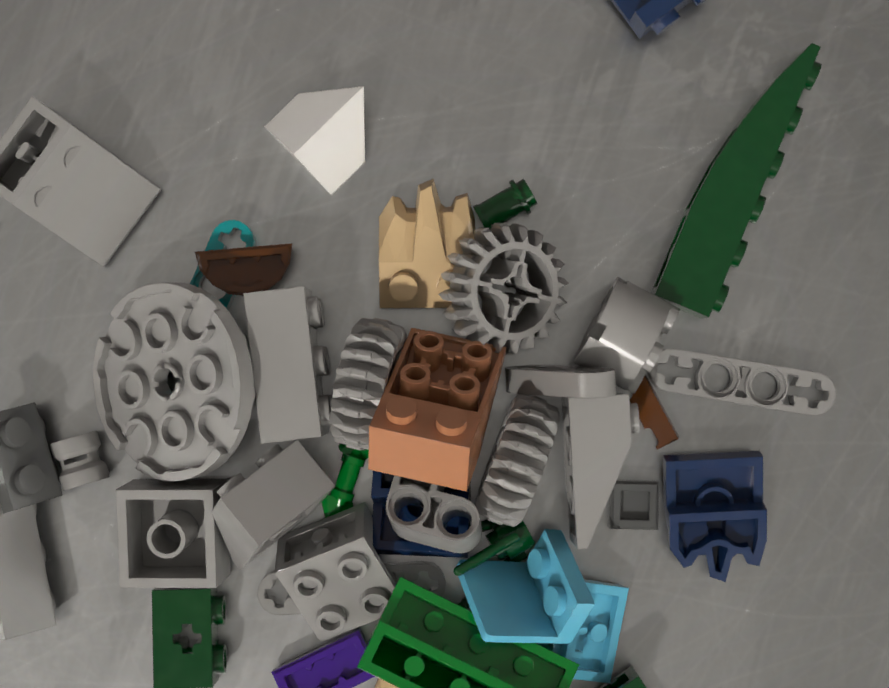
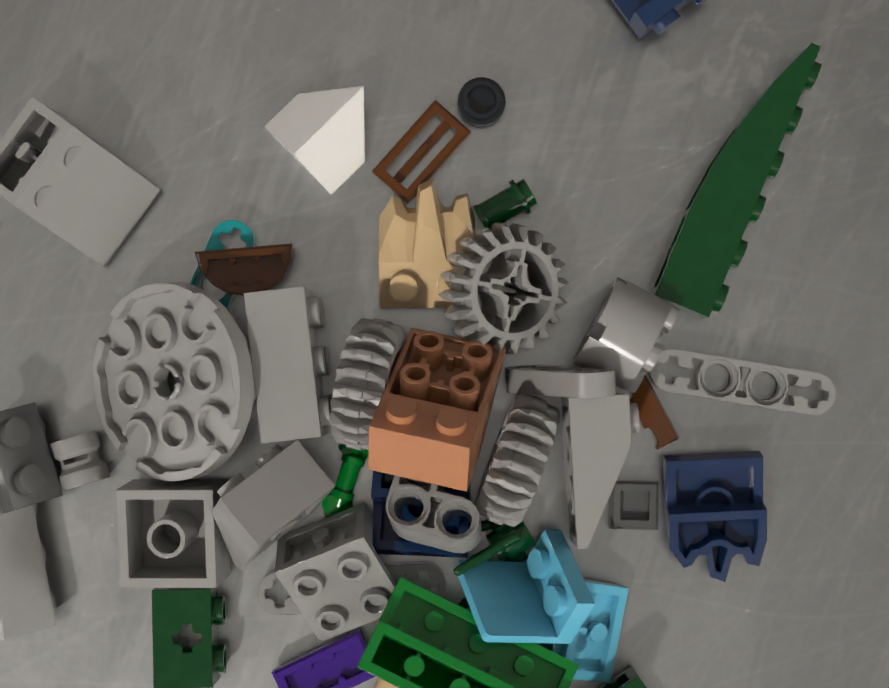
none -> reddish brown tile [372,100,471,204]
none -> black plate [458,77,506,126]

